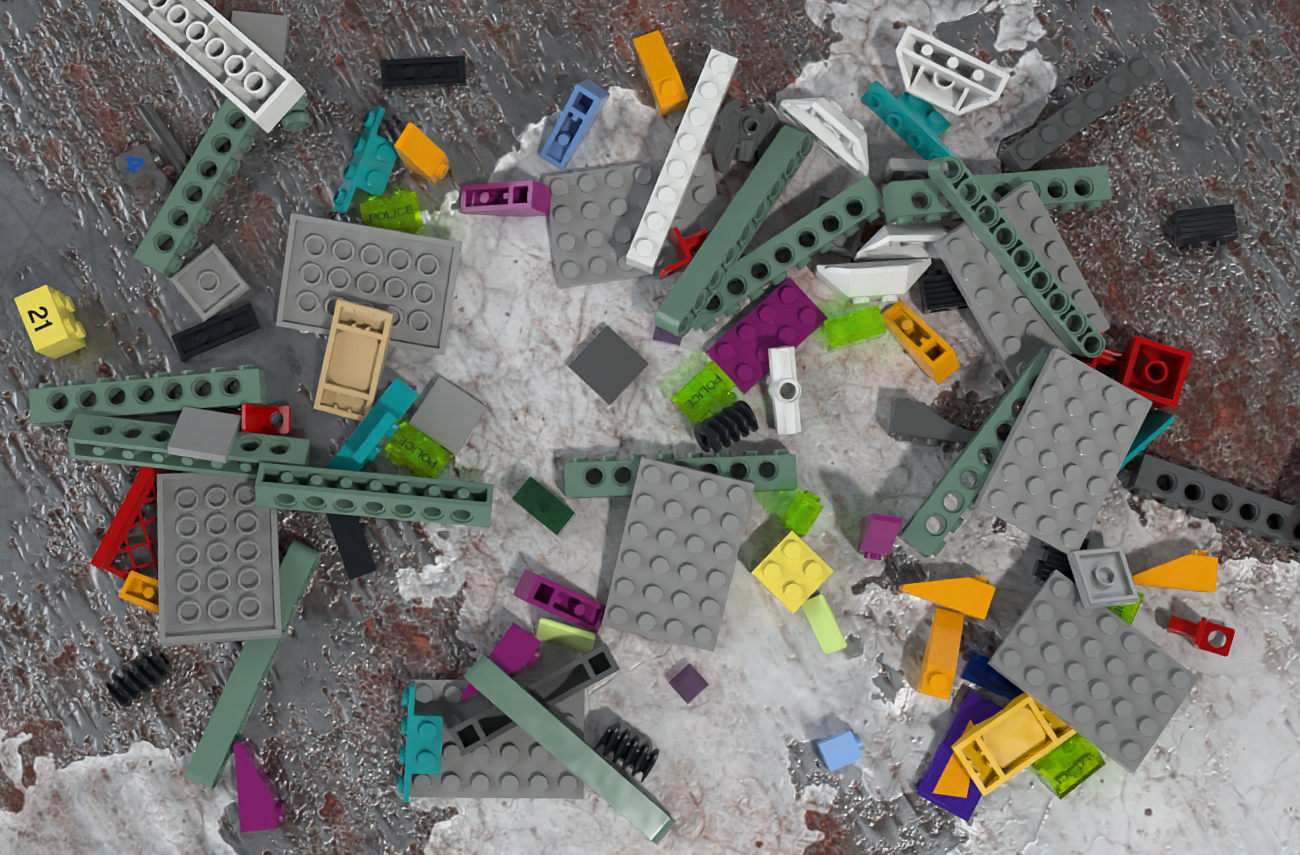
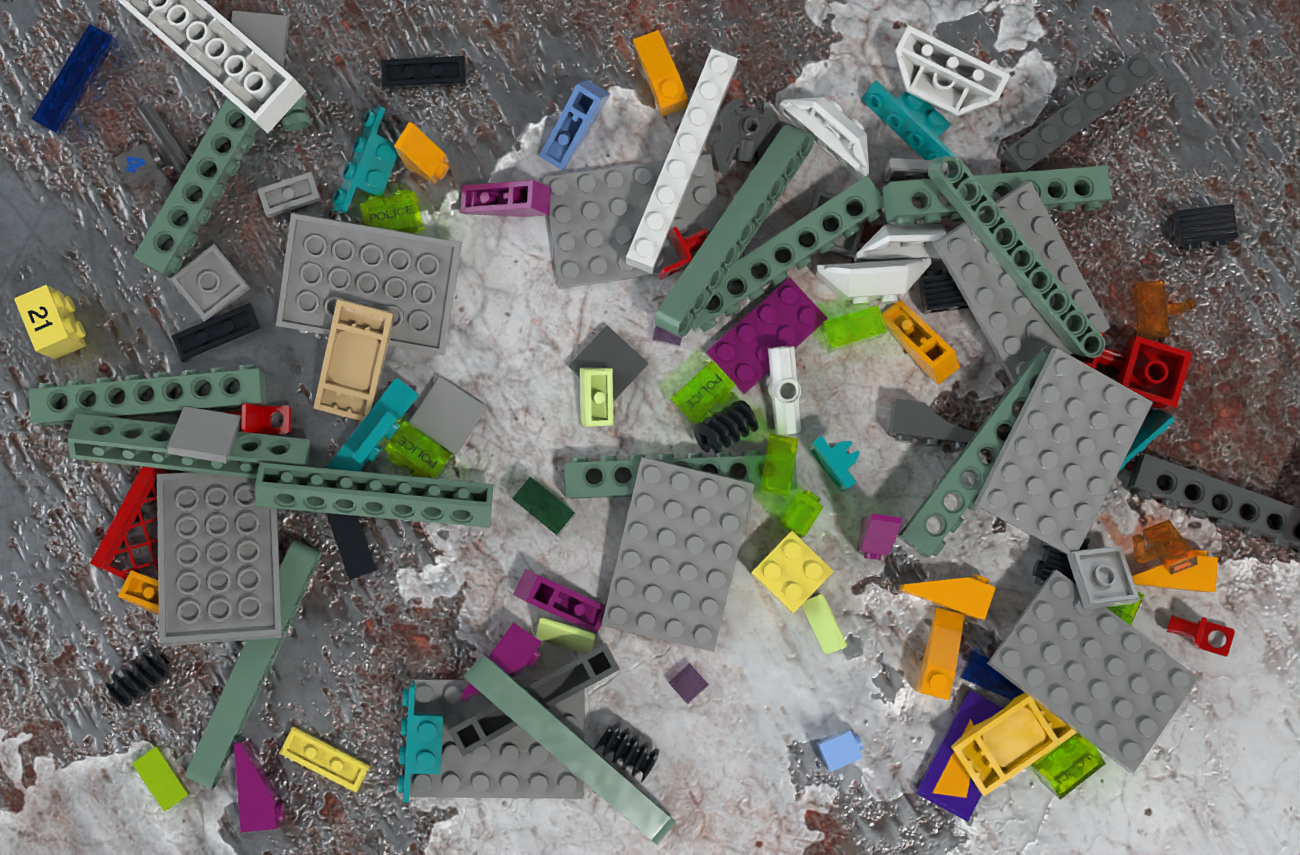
none -> clear blue plate [31,24,117,135]
none -> lime tile [132,746,191,812]
none -> light grey plate [257,172,322,218]
none -> light yellow tile [279,726,371,793]
none -> yellowish green slope [580,367,614,427]
none -> clear neon green brick [758,434,799,499]
none -> teal piece [808,435,860,492]
none -> clear orange plate [1132,519,1198,575]
none -> clear orange plate [1133,281,1196,340]

